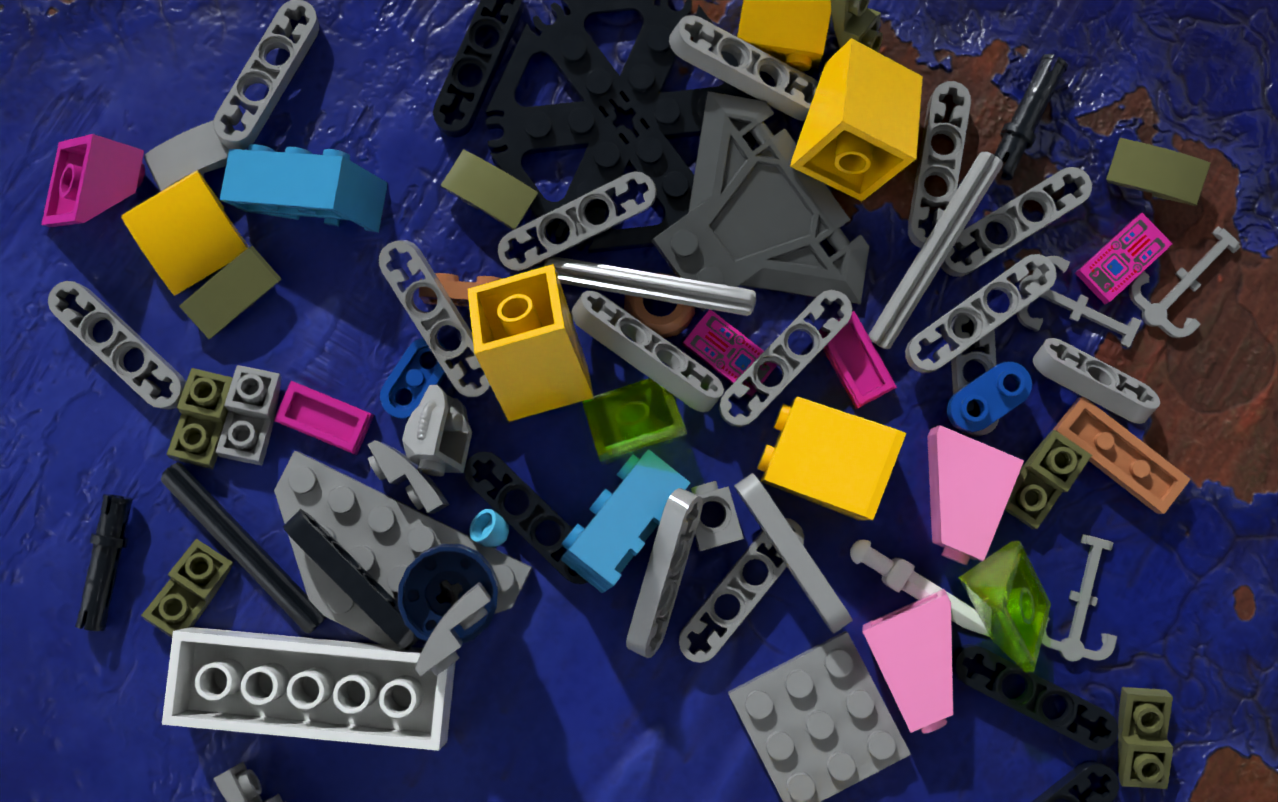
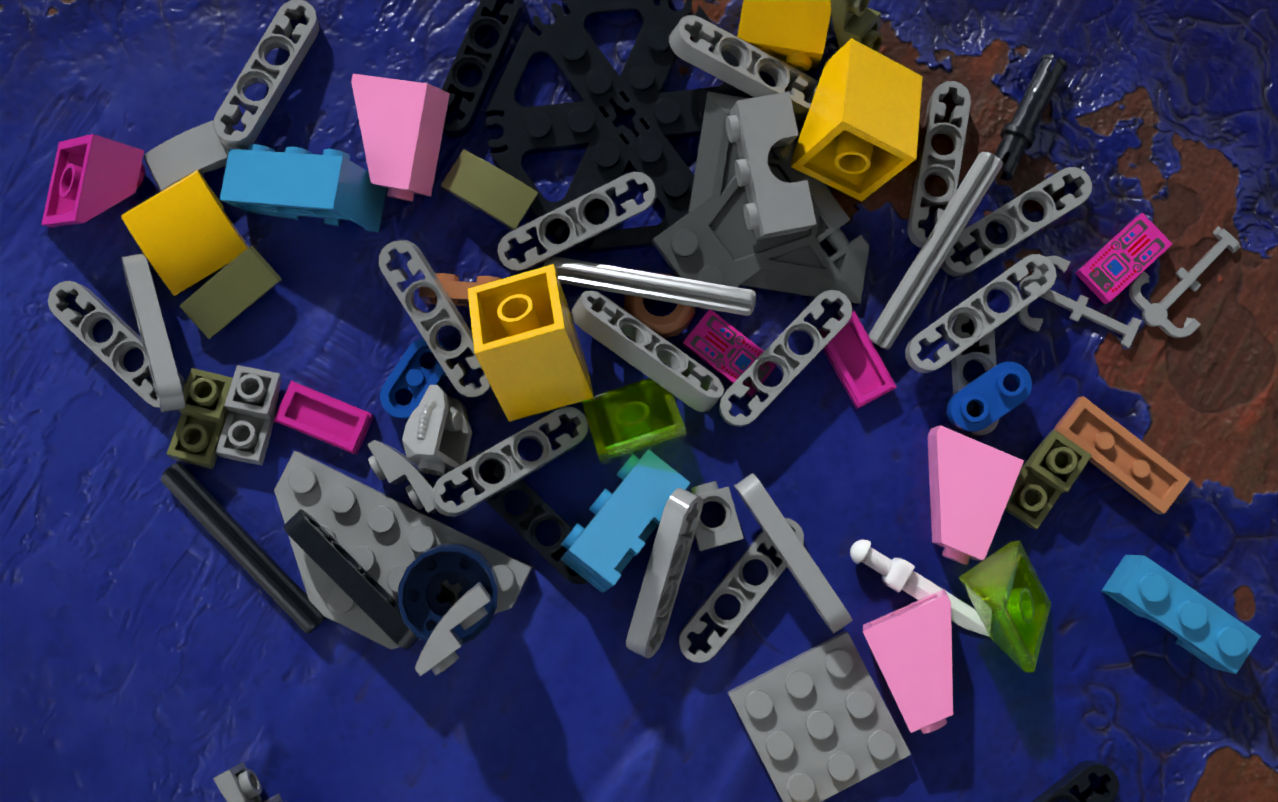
black pin [75,494,133,631] -> none
olive slope [141,539,234,638] -> none
white brick [162,627,456,751] -> none
medium azure hinge [469,509,509,548] -> none
yellow slope [757,397,906,521] -> none
black beam [952,644,1119,750] -> none
light grey beam [1033,338,1160,424] -> none
light grey piece [1035,534,1117,662] -> none
olive slope [1106,138,1211,206] -> none
olive slope [1118,687,1173,789] -> none
none -> light grey beam [121,253,185,413]
none -> bright pink slope [351,74,450,202]
none -> light grey beam [432,406,588,517]
none -> light grey arch [726,91,817,240]
none -> dark azure arch [1101,555,1261,674]

